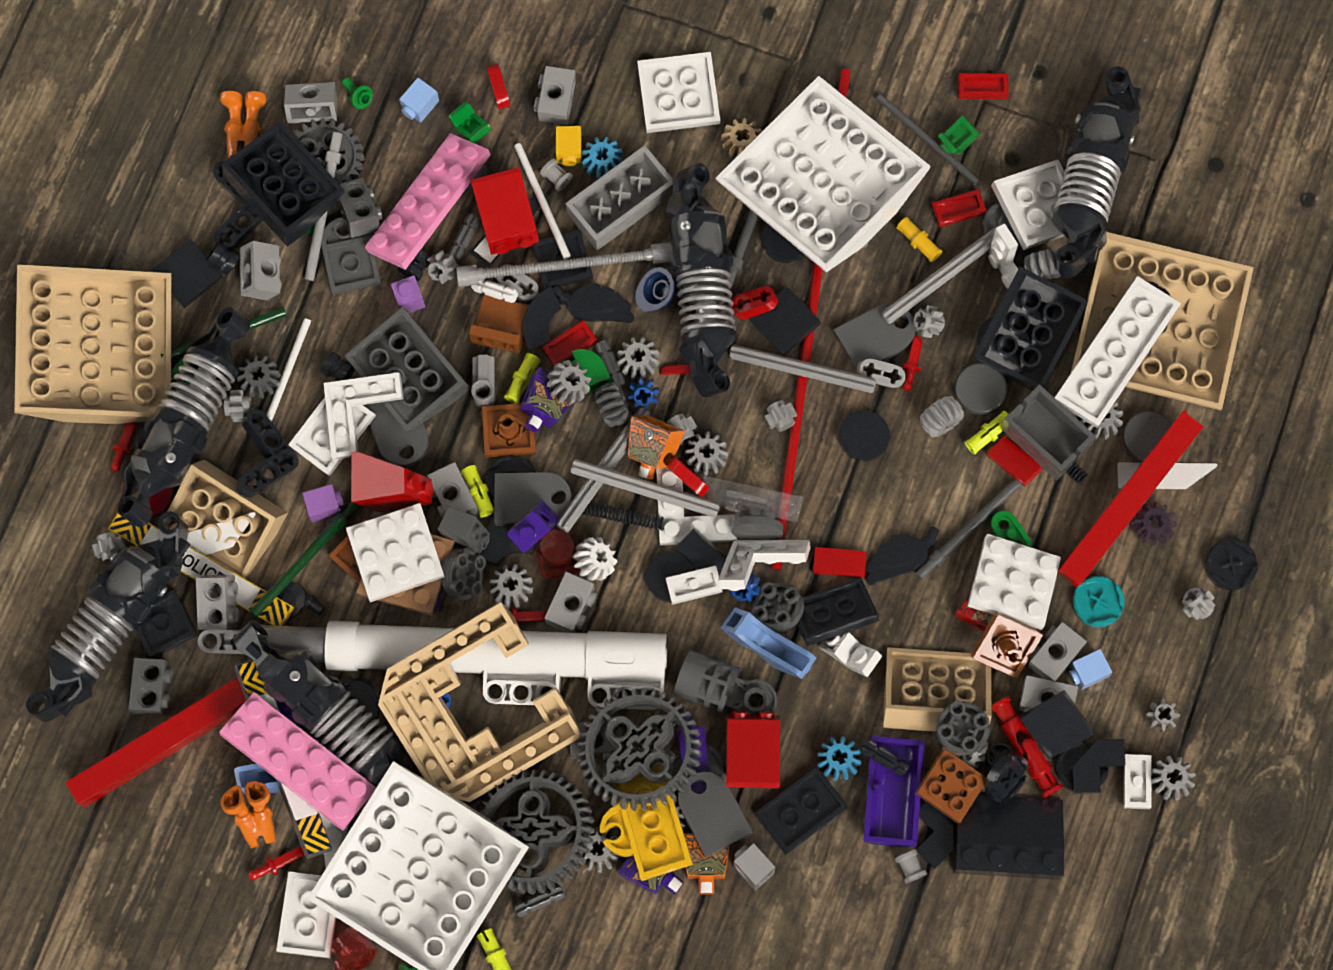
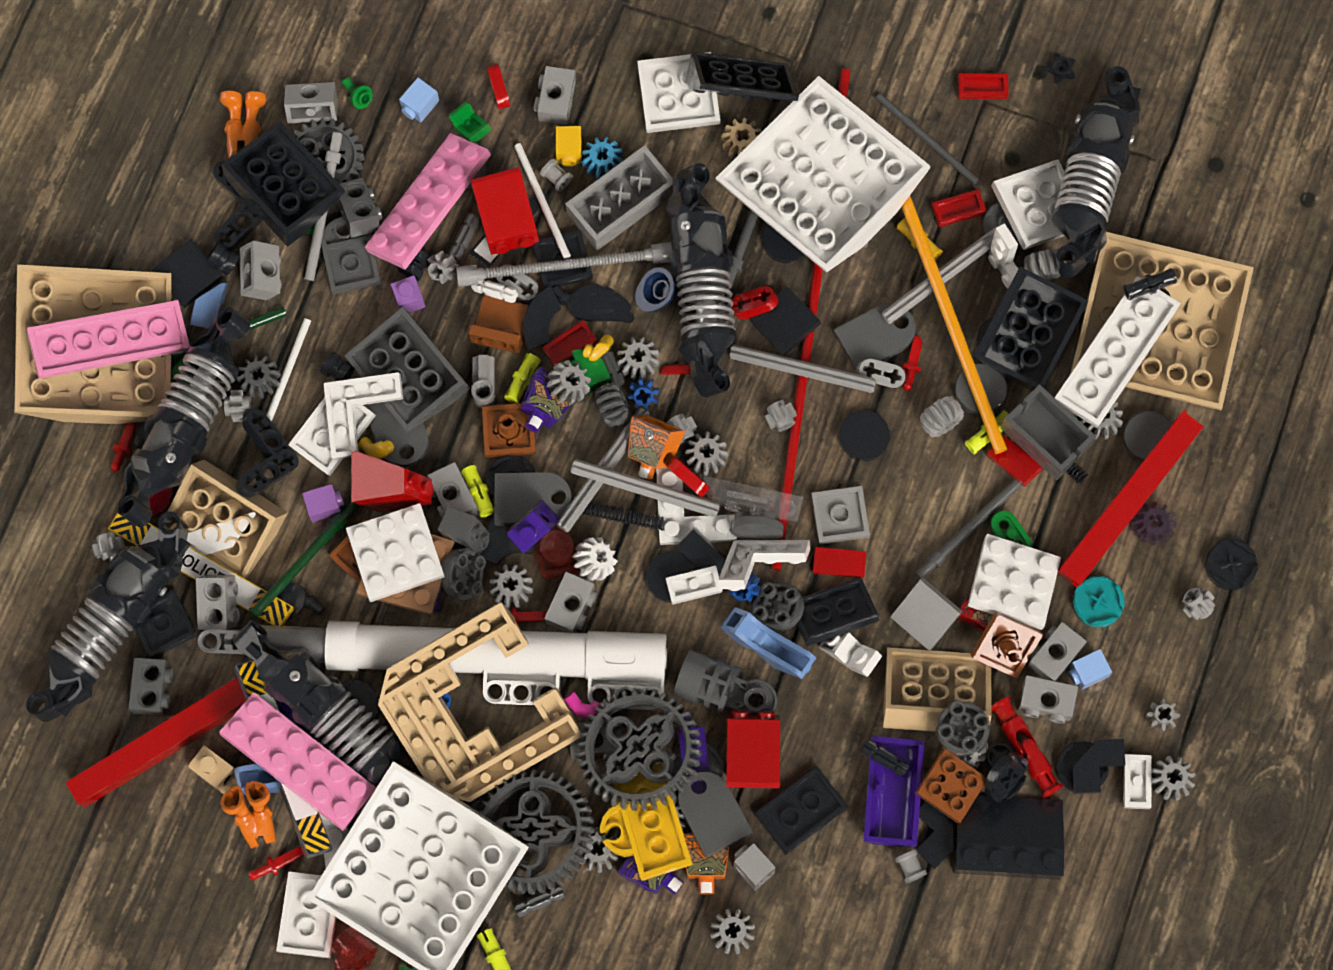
dark azure gear [817,736,862,781] -> none
black animal [866,526,940,586] -> none
light grey gear [914,305,945,338] -> none
green bracket [938,116,981,155] -> none
black tile [1020,690,1094,759] -> none
white sticker [1118,462,1217,489] -> none
none -> bright pink plate [26,300,190,379]
none -> tan torso [187,746,237,795]
none -> medium blue slope [190,282,228,328]
none -> yellow arm [358,437,394,459]
none -> dark pink arm [564,691,603,719]
none -> yellow arm [582,334,614,361]
none -> black slope [686,51,799,102]
none -> light grey gear [710,909,755,954]
none -> light grey tile [811,486,870,544]
none -> light grey tile [891,578,963,651]
none -> light orange piece [901,196,1007,454]
none -> black plate [1045,53,1075,84]
none -> black pin [1123,268,1177,301]

